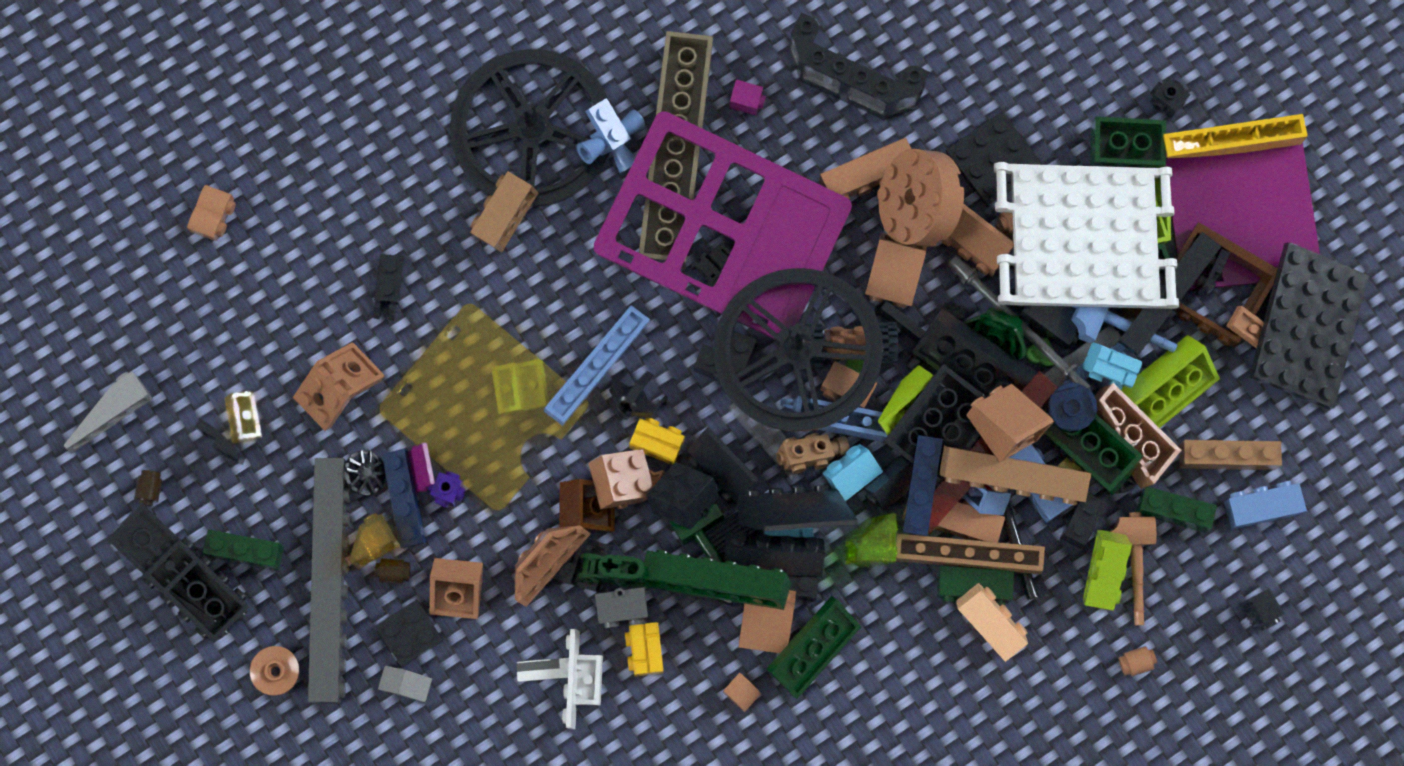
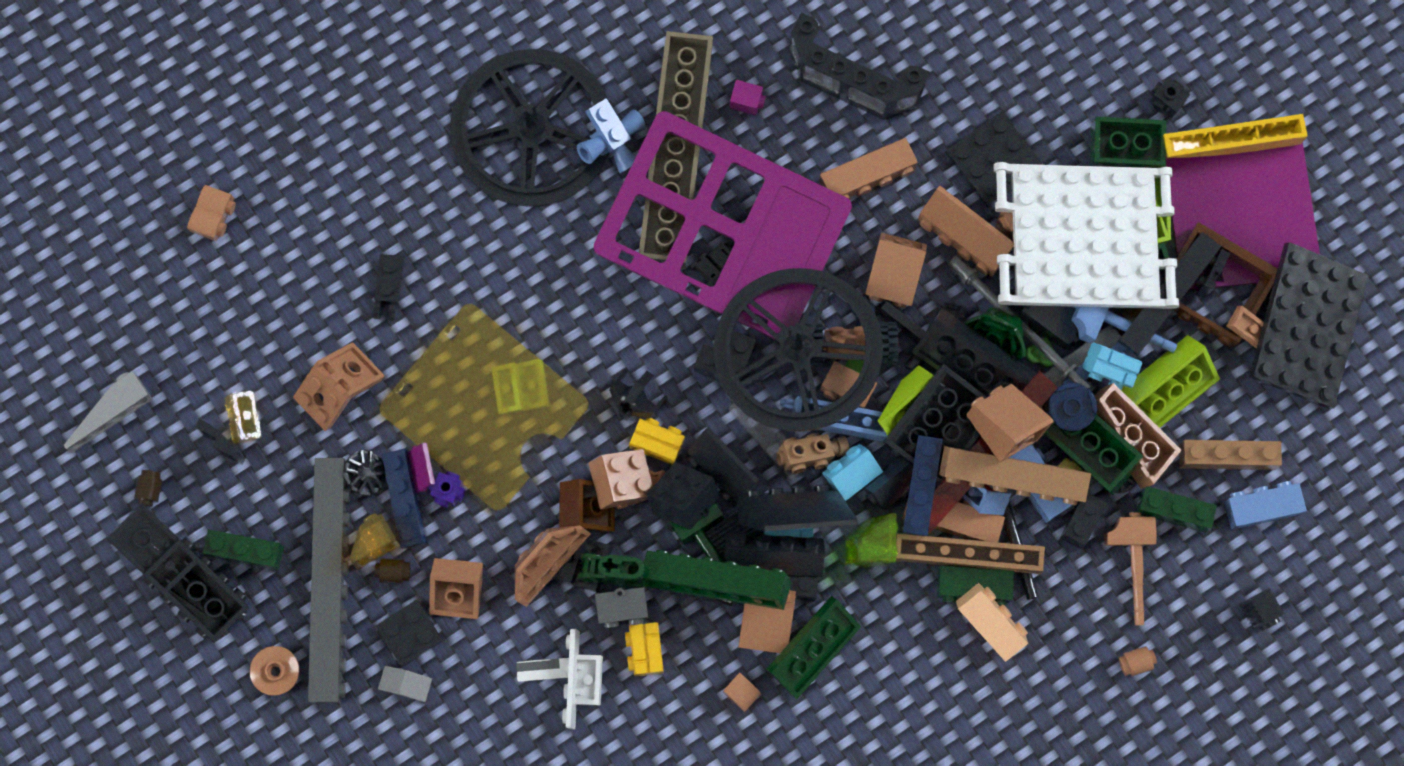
medium nougat brick [470,171,539,253] -> none
medium blue plate [544,306,650,426] -> none
nougat brick [877,149,964,247] -> none
lime wedge [1082,530,1132,611] -> none

